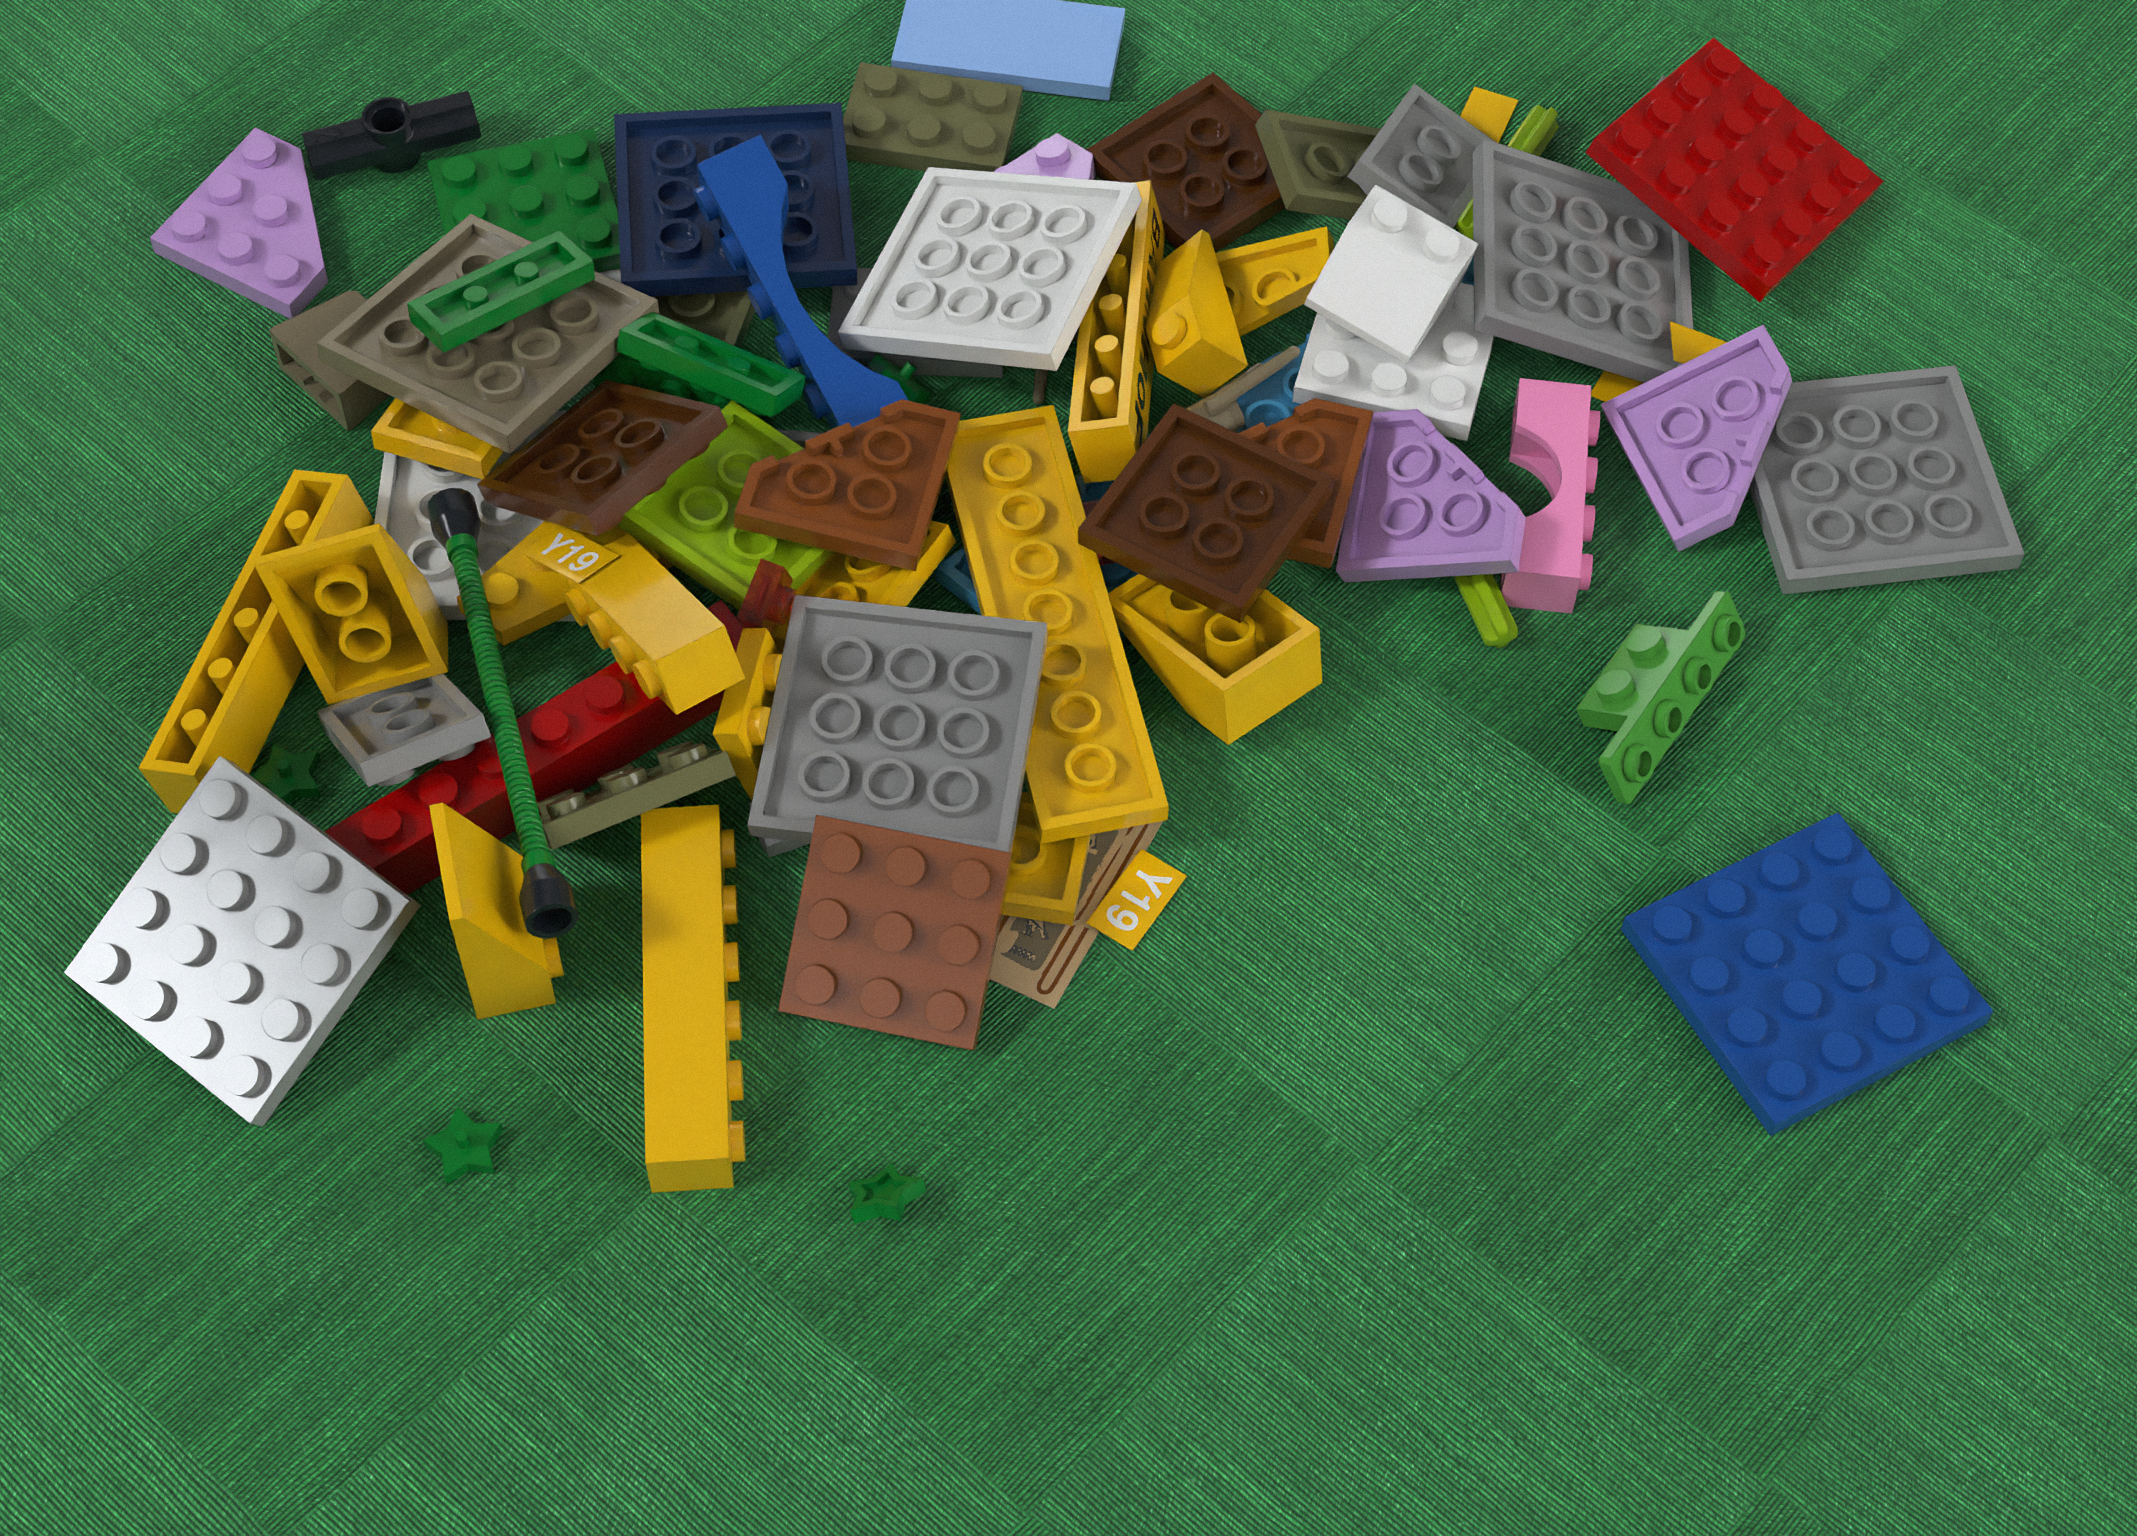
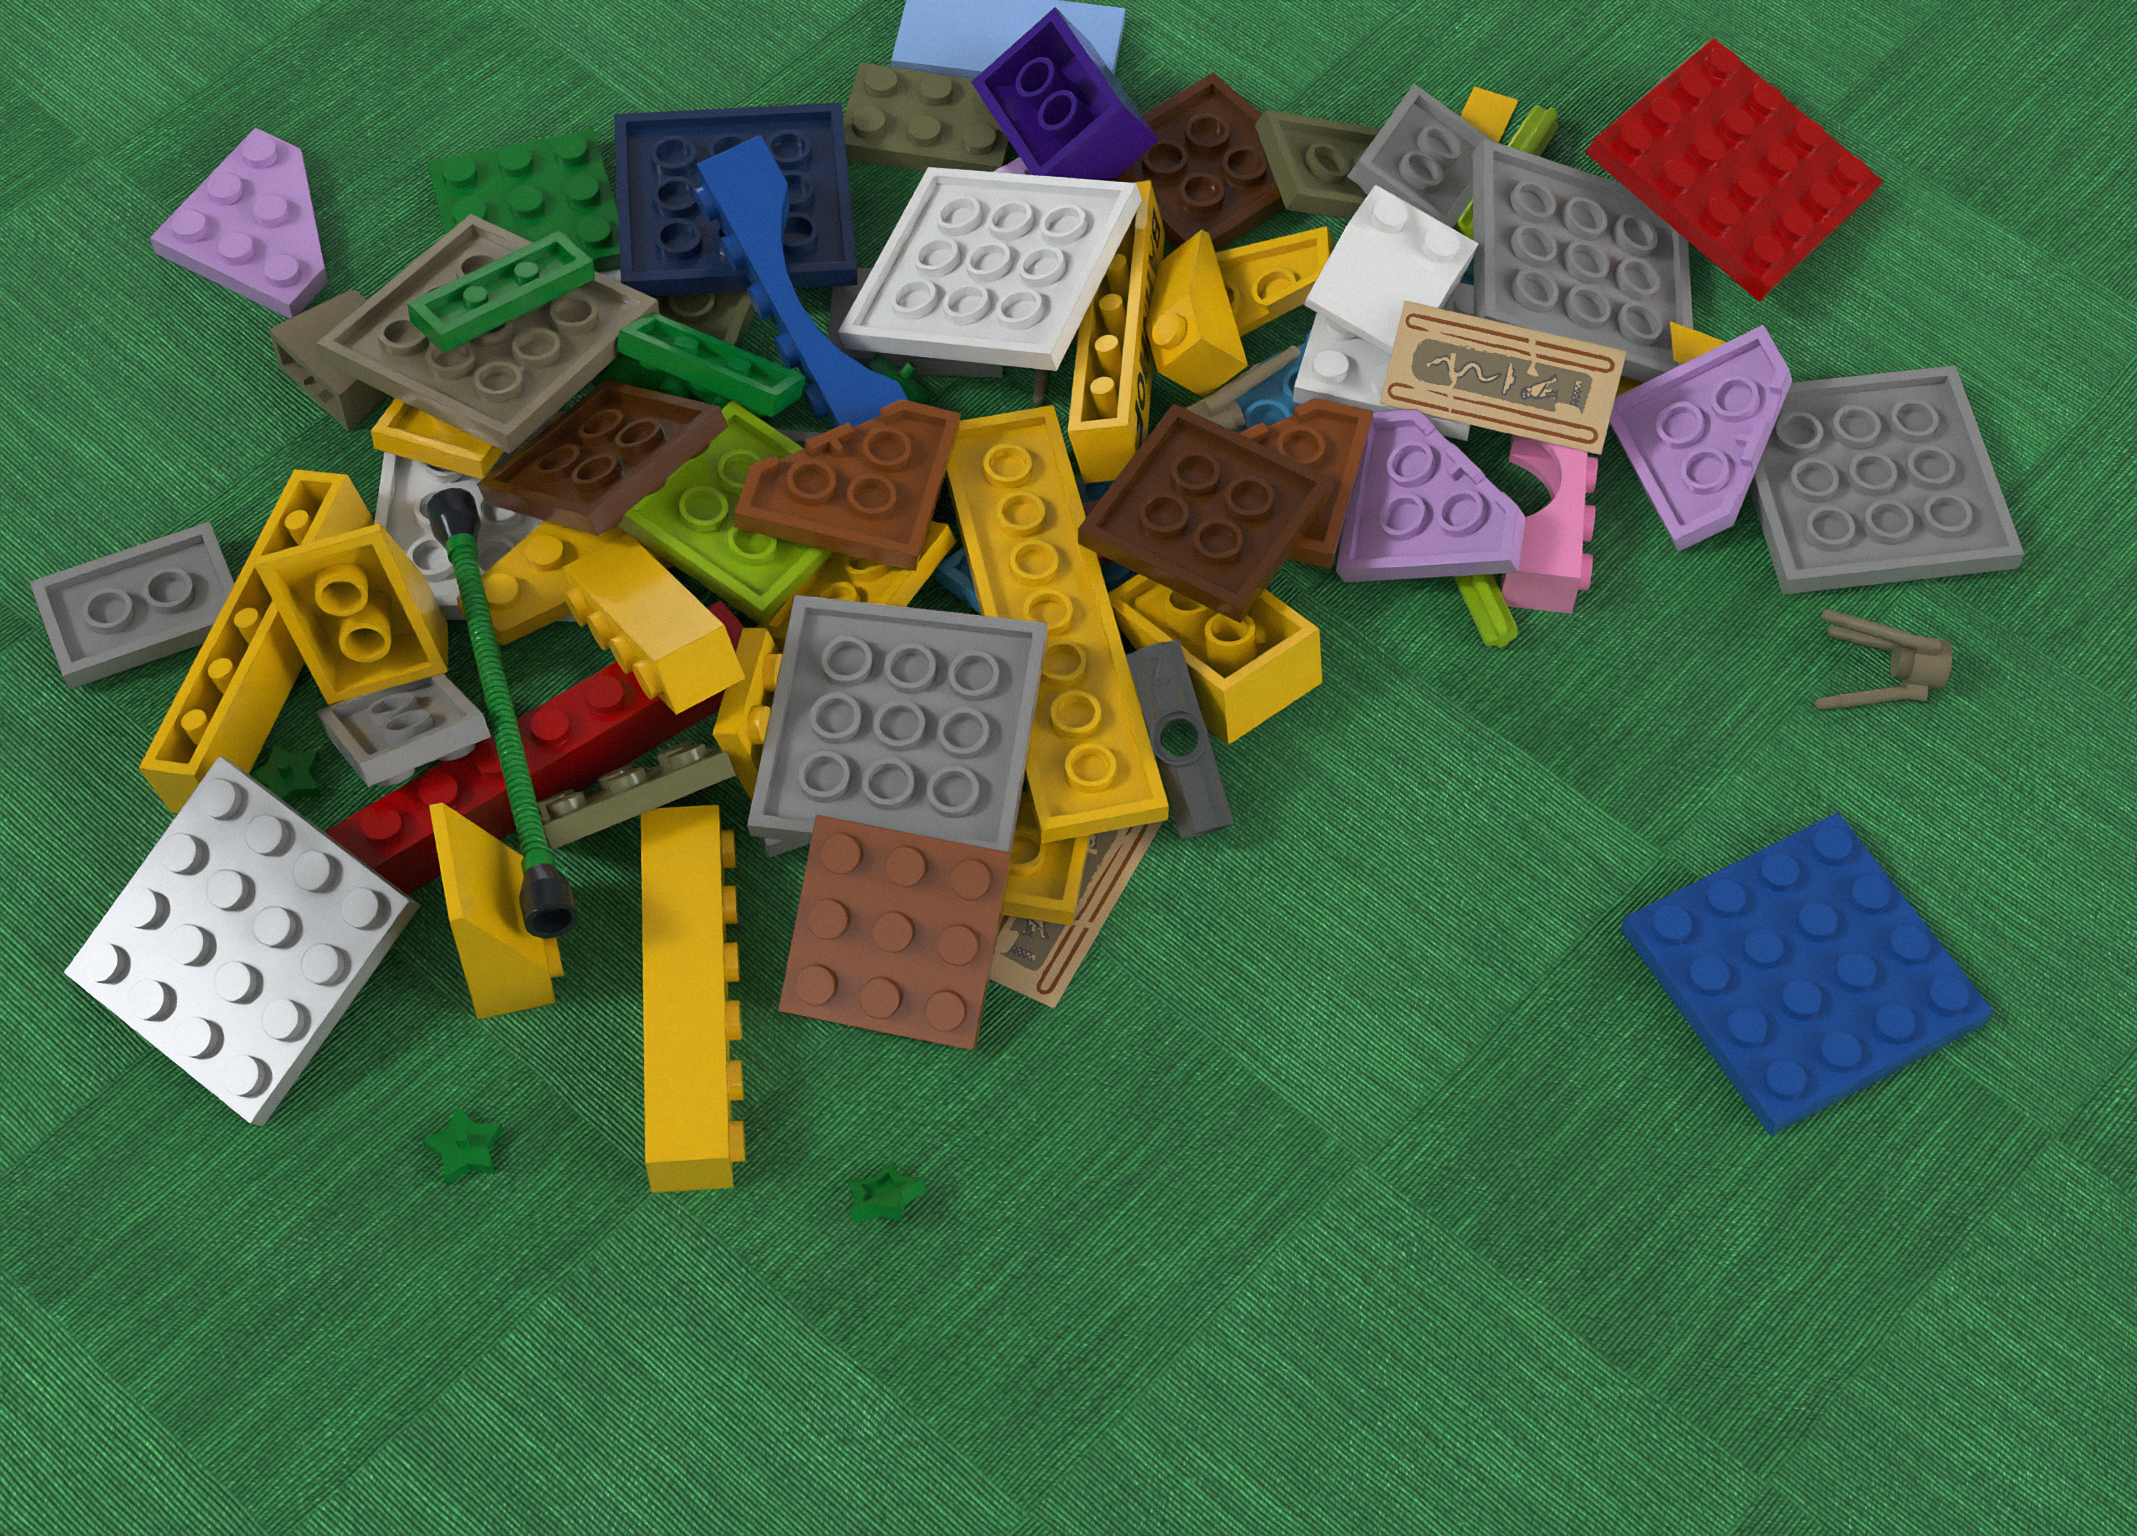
black piece [301,91,481,180] -> none
yellow sticker [521,525,620,583] -> none
clear red plate [737,559,796,635] -> none
yellow sticker [1086,849,1187,951] -> none
bright green bracket [1576,590,1745,804] -> none
none -> light grey plate [29,521,234,690]
none -> dark purple slope [971,7,1159,180]
none -> dark grey piece [1126,639,1235,841]
none -> sticker [1380,301,1627,455]
none -> dark tan plant [1815,609,1952,710]

